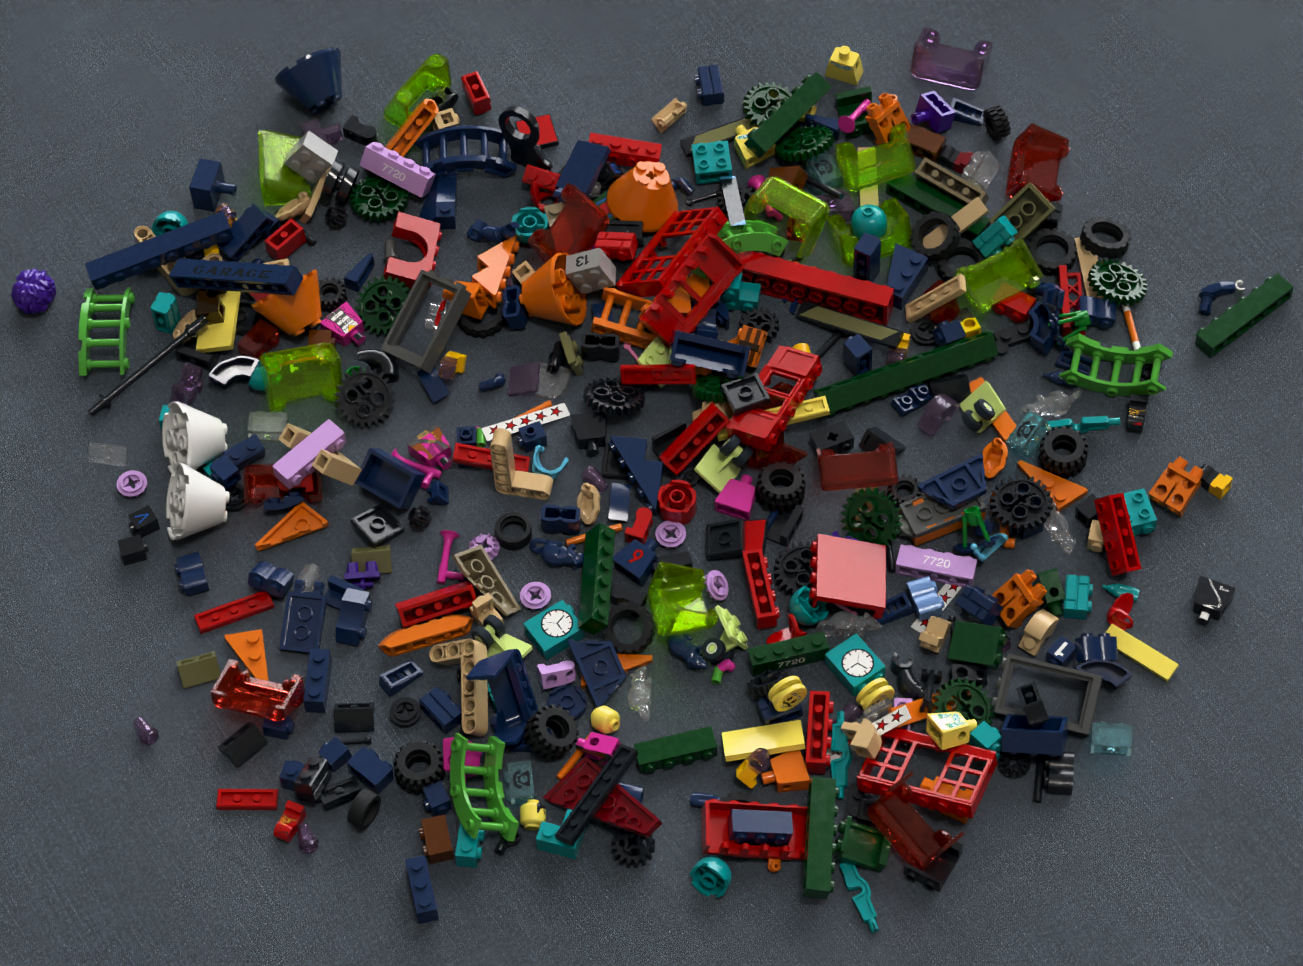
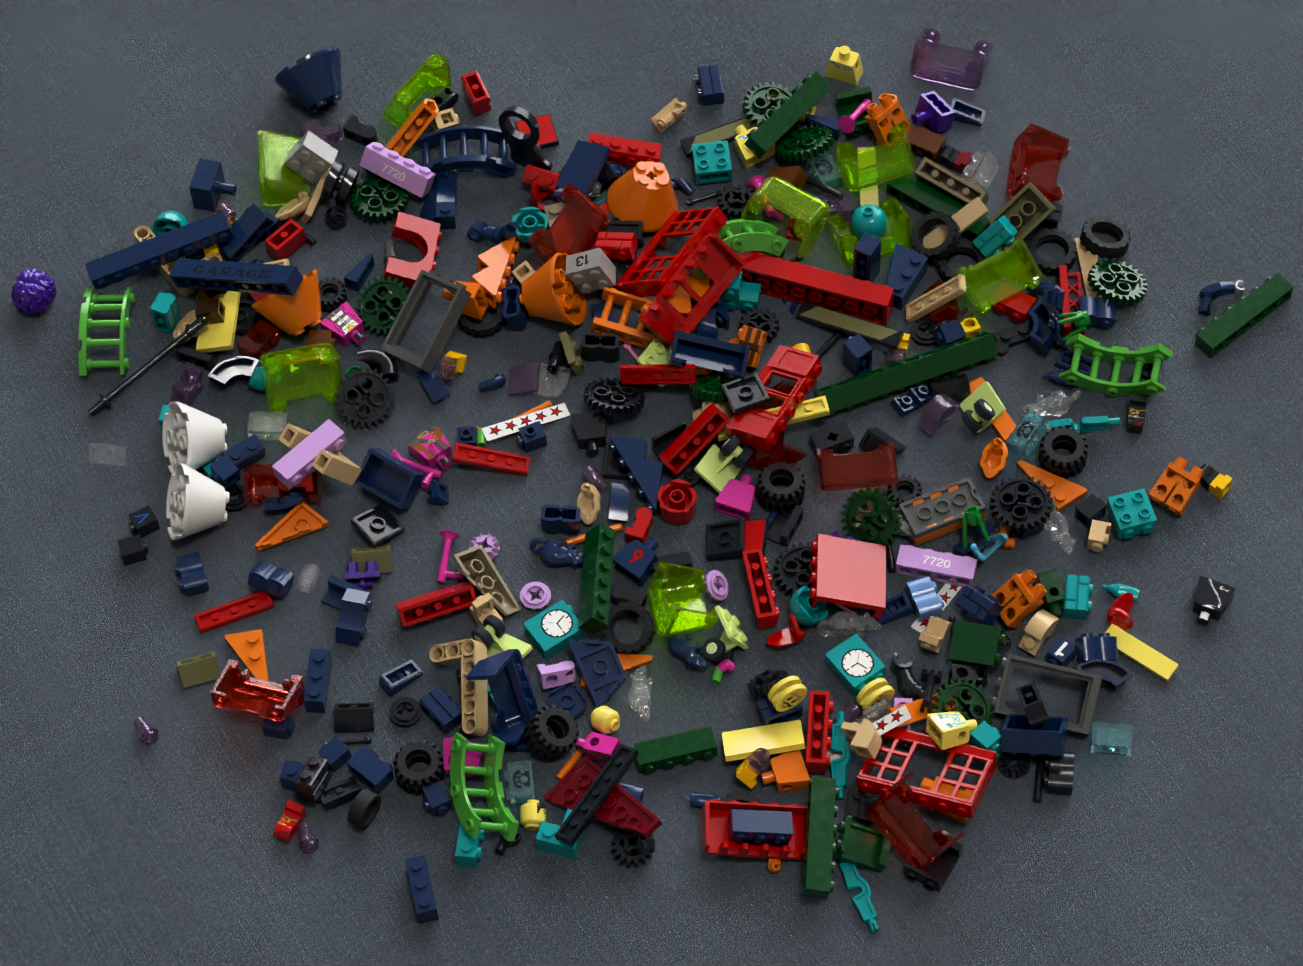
lavender gear [117,470,148,498] -> none
red tile [216,789,279,810] -> none
black panel [218,722,267,767] -> none
dark blue tile [279,579,327,654] -> none
orange brick [378,614,474,657] -> none
black gear [408,505,432,531] -> none
reddish brown brick [419,815,454,864] -> none
clear hips [424,299,448,334] -> none
tan beam [490,428,554,500] -> none
black tyre [495,512,532,550] -> none
medium azure helmet [532,445,569,480] -> none
lavender gear [655,521,686,549] -> none
teal cylinder [690,856,732,898] -> none
sticker [720,176,746,226] -> none
dark green brick [748,631,829,677] -> none
dark blue wing [917,453,987,510] -> none
black tyre [982,105,1011,141] -> none
red brick [1094,493,1142,576] -> none
orange bar [1122,303,1141,351] -> none

